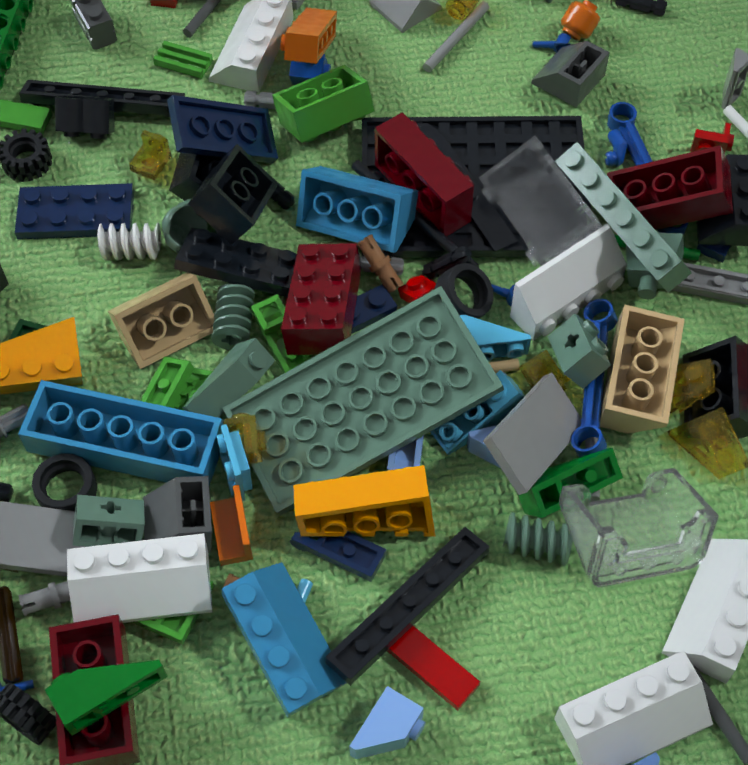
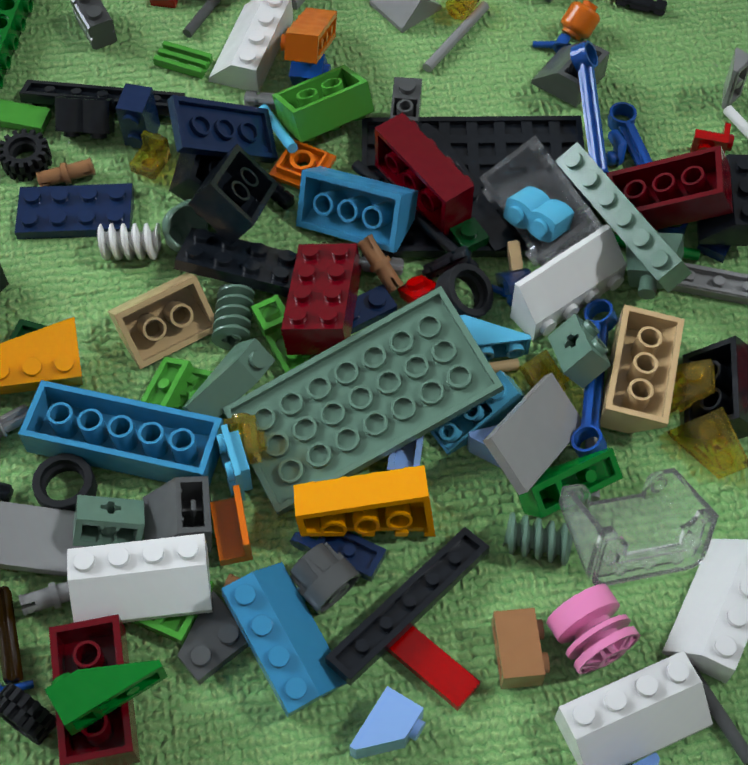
none -> medium nougat pin [36,157,96,187]
none -> dark blue brick [115,83,160,150]
none -> dark grey wing [177,591,249,685]
none -> medium azure bar [259,104,298,153]
none -> orange piece [269,139,336,189]
none -> dark grey piece [290,542,361,614]
none -> dark grey slope [390,77,422,124]
none -> dark green plate [449,217,490,252]
none -> medium nougat brick [491,608,550,689]
none -> dark blue slope [495,268,531,295]
none -> medium azure brick [503,186,575,242]
none -> tan tile [507,240,523,271]
none -> bright pink wheel [546,584,641,675]
none -> blue piece [570,40,609,175]

